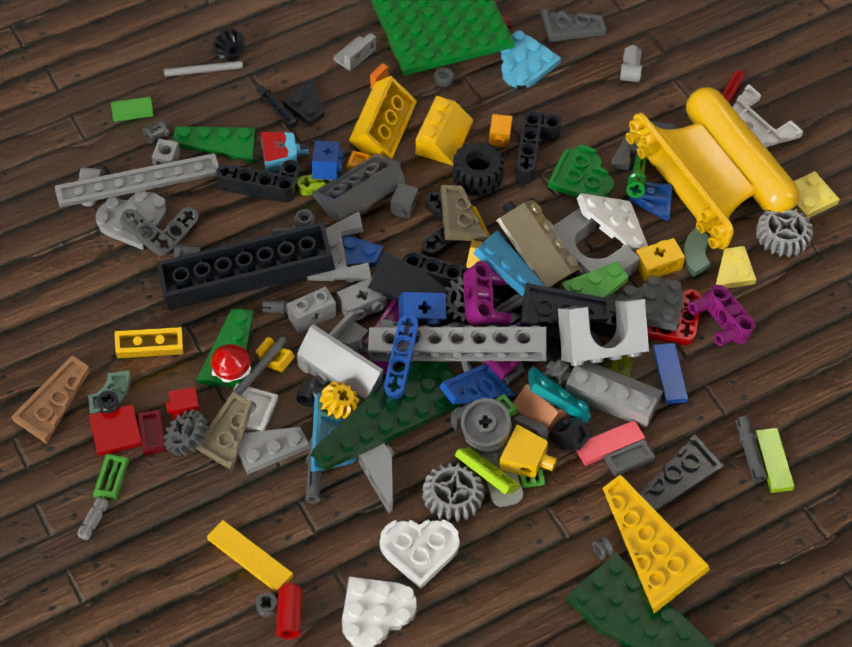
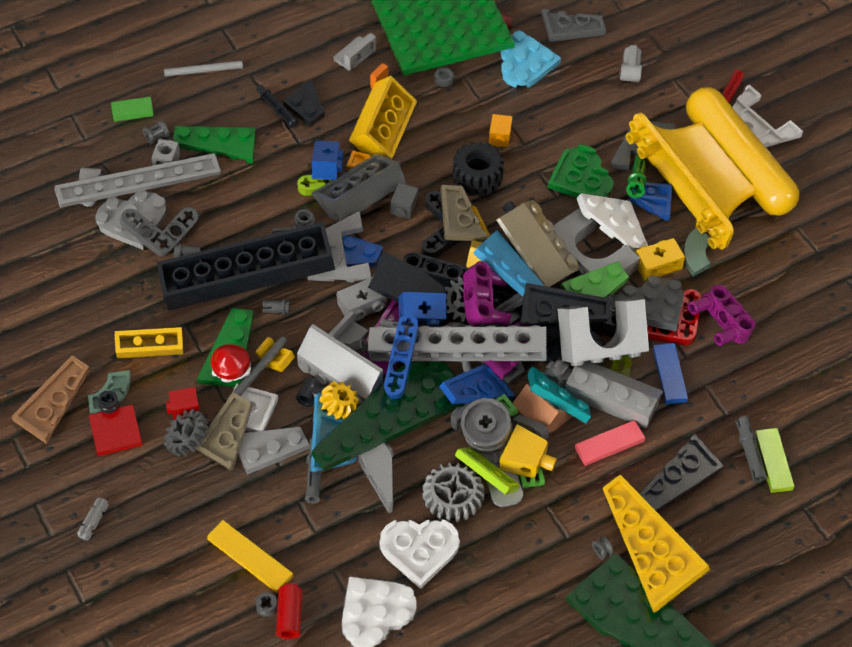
bright green tile [93,454,129,501] -> none
dark red tile [138,409,166,455] -> none
black gear [212,28,246,61] -> none
black beam [216,160,300,203] -> none
torso [261,132,309,173] -> none
light grey brick [287,286,336,334] -> none
yellow slope [415,96,473,165] -> none
black beam [516,112,562,185] -> none
black brick [550,418,592,451] -> none
dark grey tile [604,439,655,477] -> none
light yellow wing [716,246,756,288] -> none
light grey gear [756,208,813,258] -> none
light yellow plate [794,171,840,218] -> none

